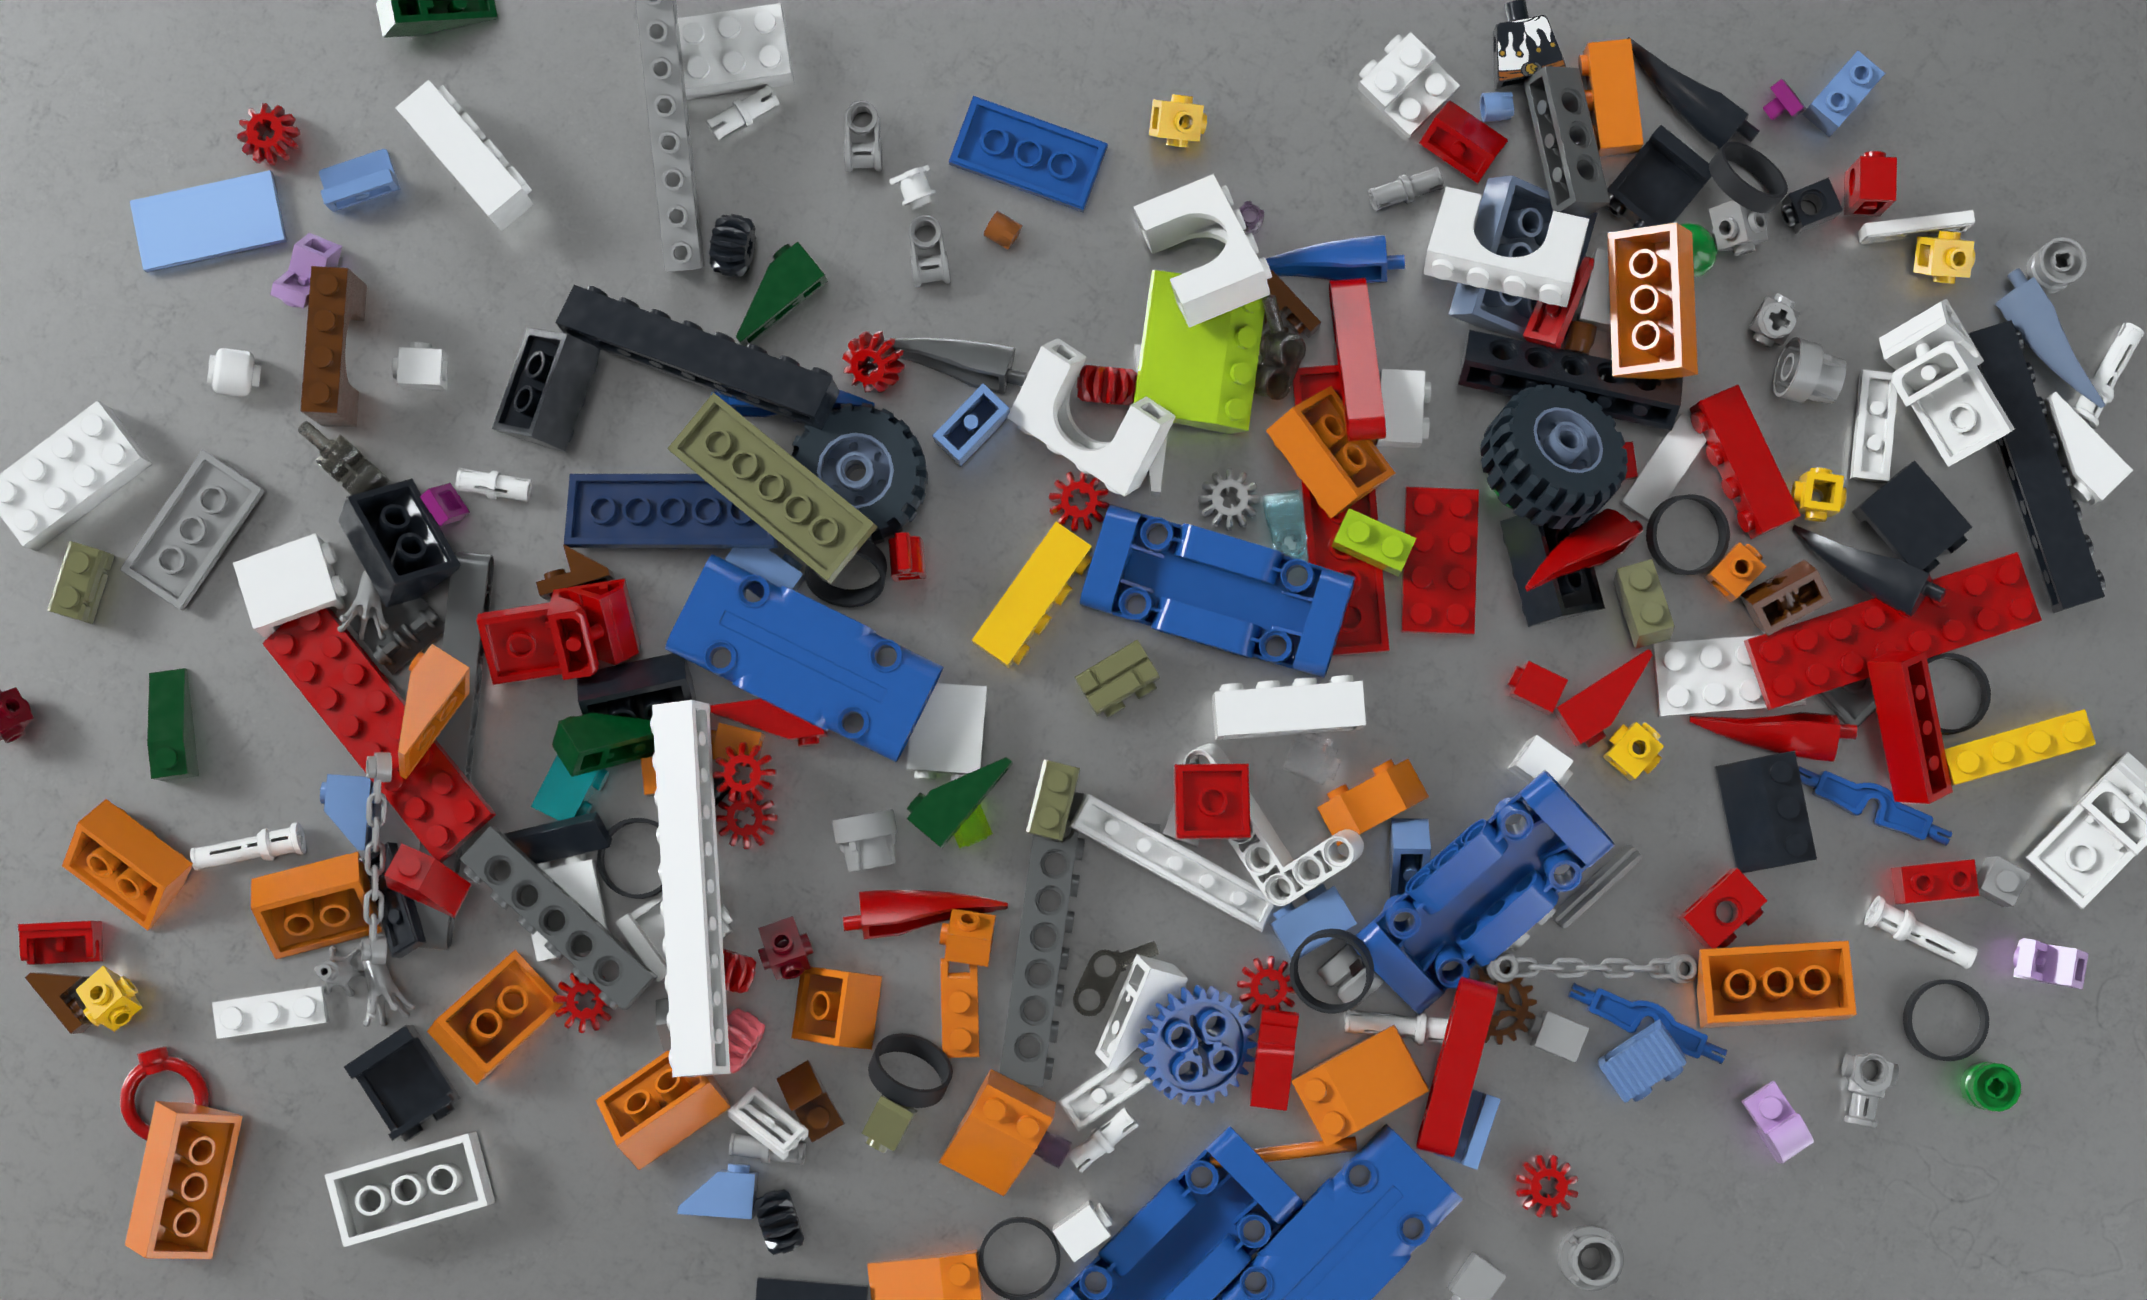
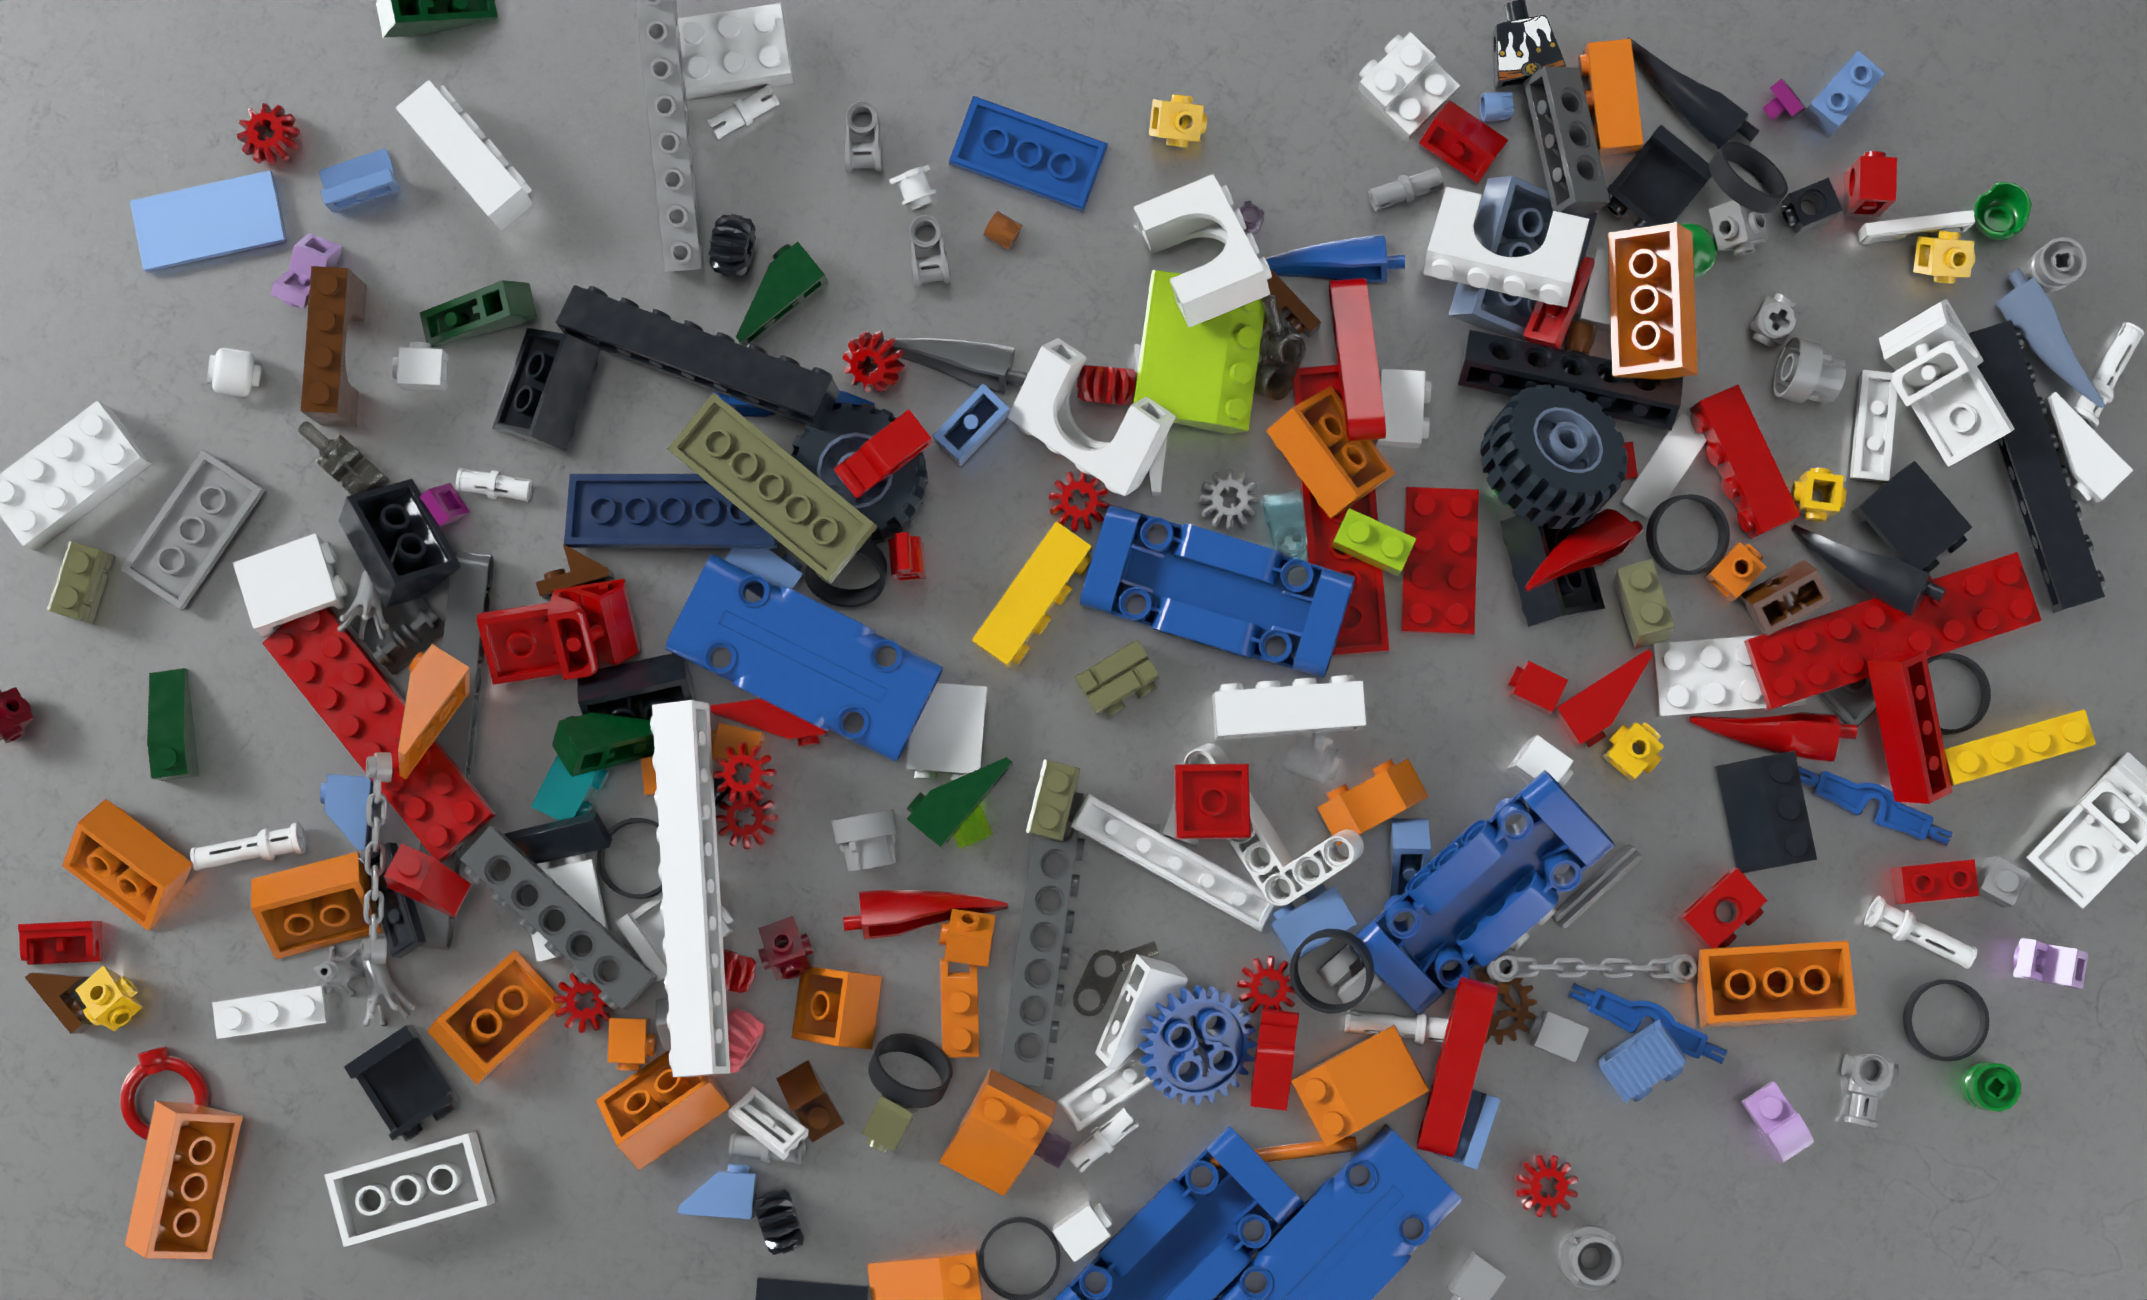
none -> dark green slope [419,280,537,347]
none -> orange brick [608,1018,656,1071]
none -> red piece [834,409,933,499]
none -> green hair [1973,181,2032,240]

